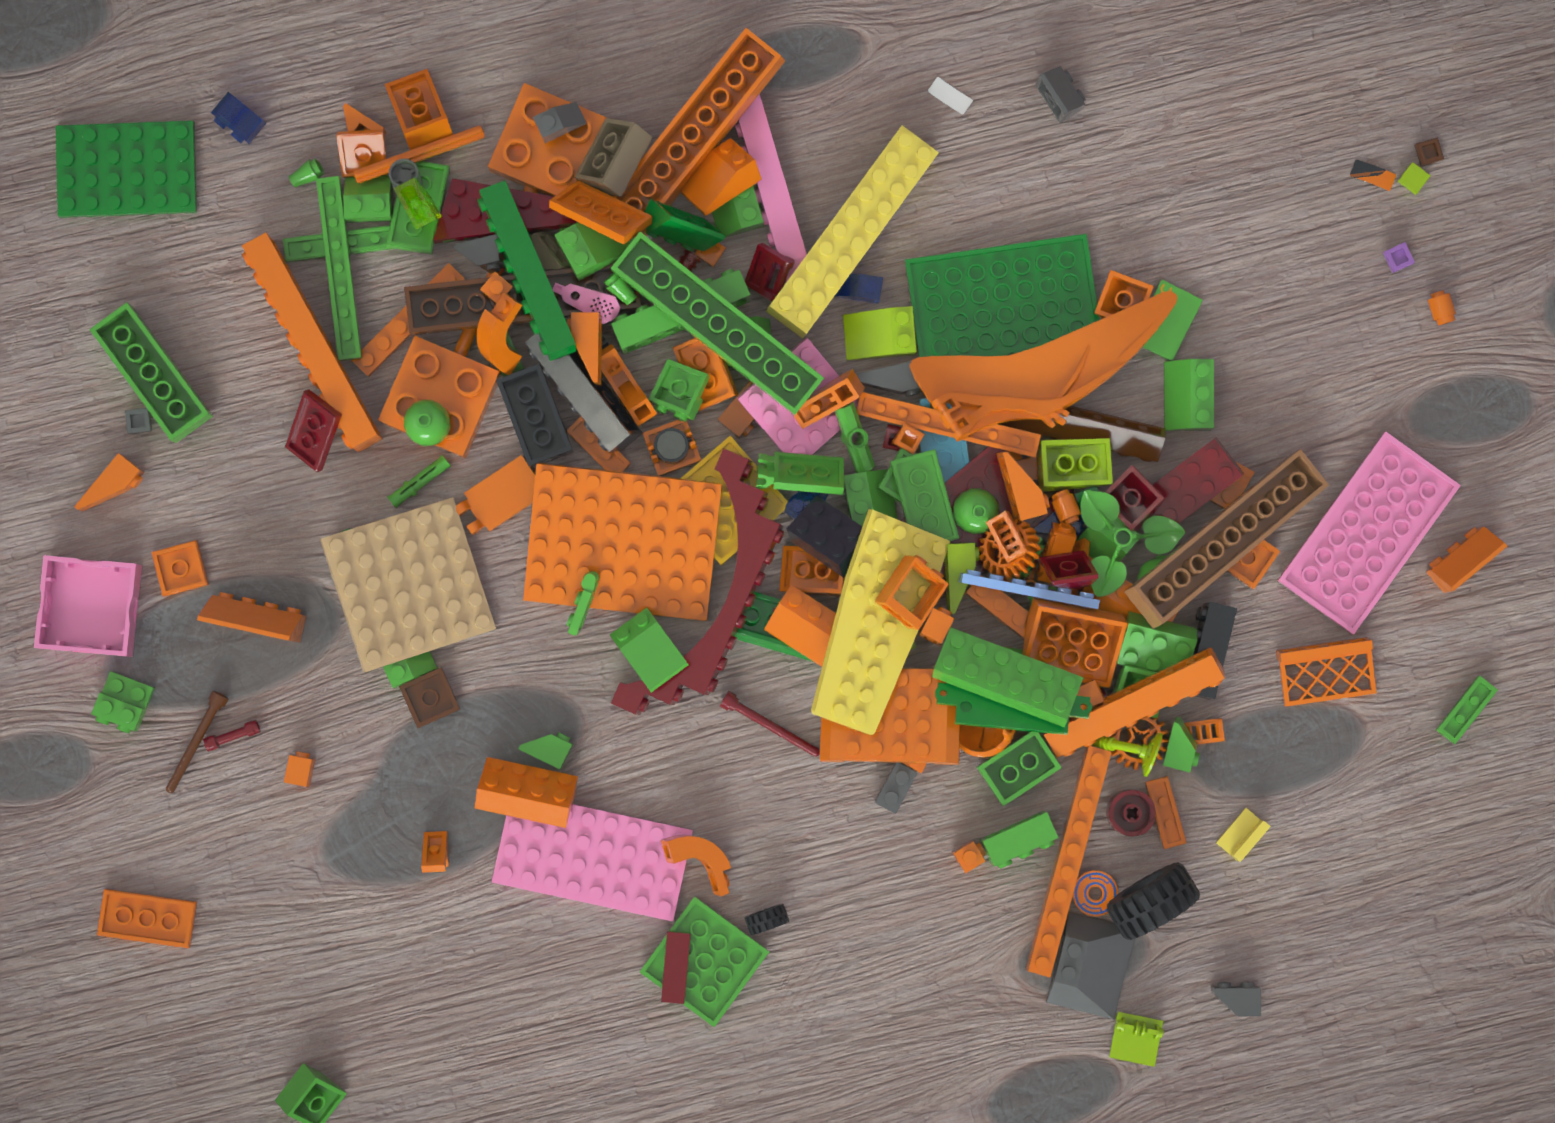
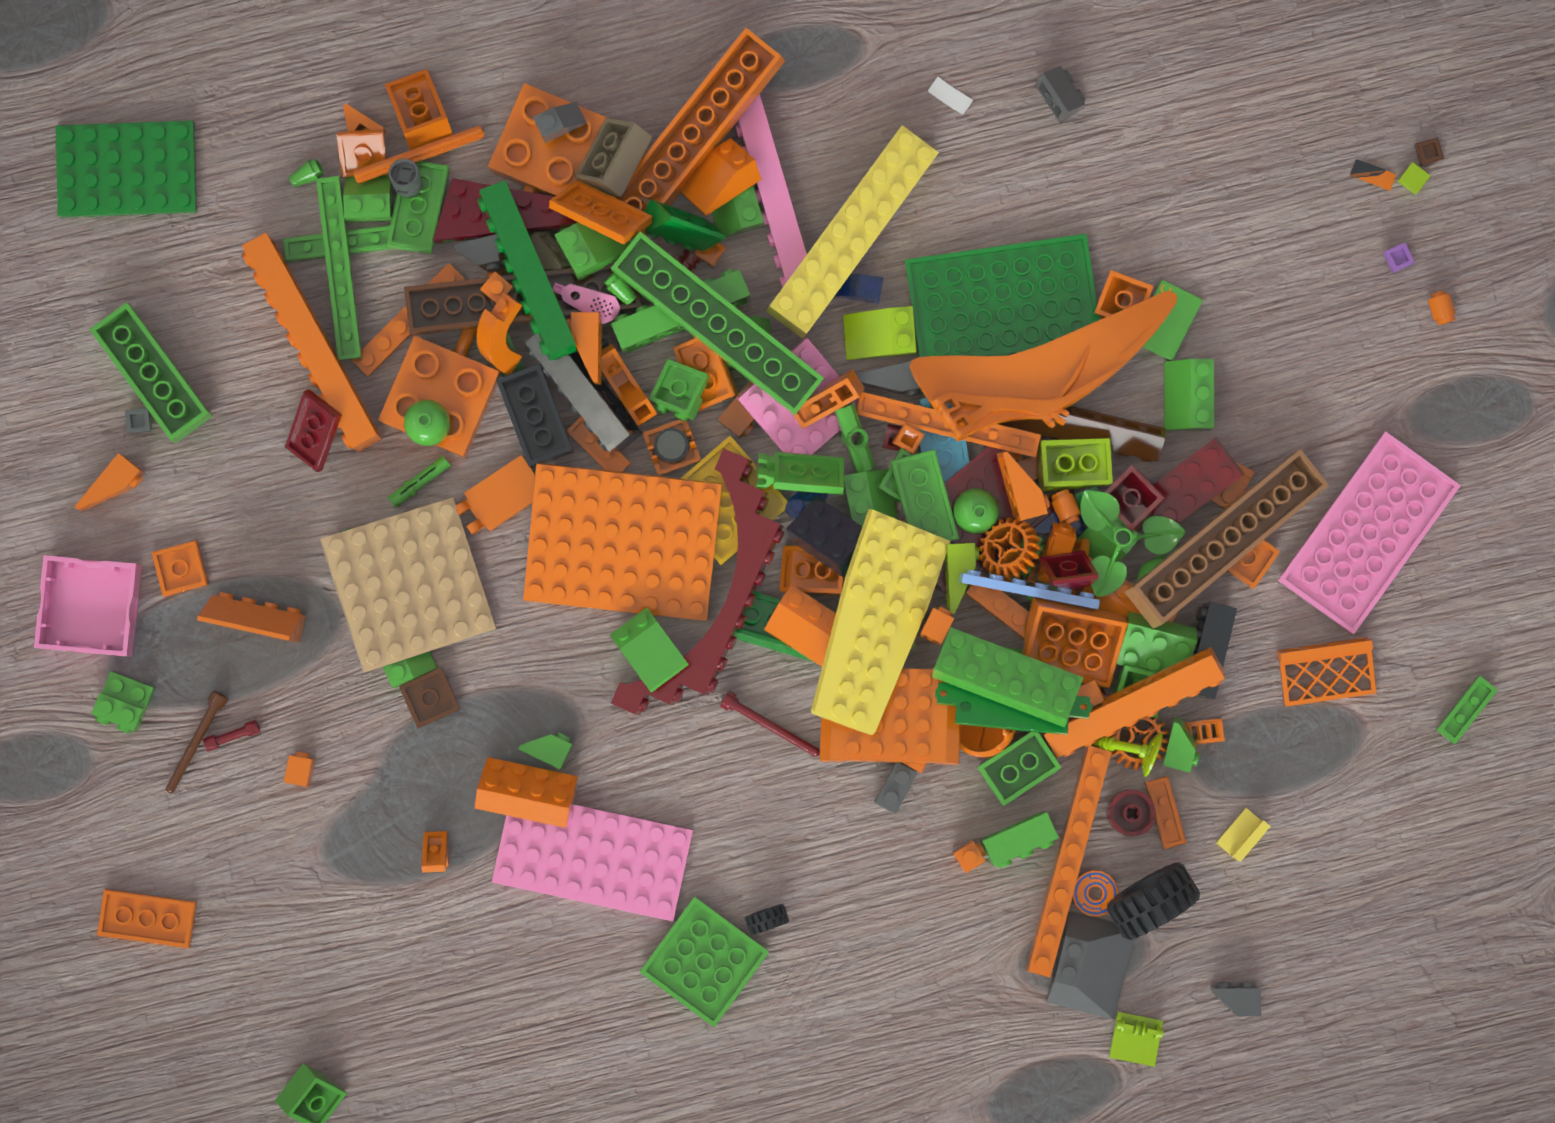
clear blue brick [211,92,266,144] -> none
clear neon green slope [394,177,442,230] -> none
bright green hinge [567,571,600,636] -> none
orange arch [660,835,731,896] -> none
dark red tile [661,931,691,1004] -> none
dark red plate [745,243,795,302] -> none
orange window [875,555,949,630] -> none
orange slope [986,511,1029,563] -> none
orange slope [1426,526,1508,593] -> none

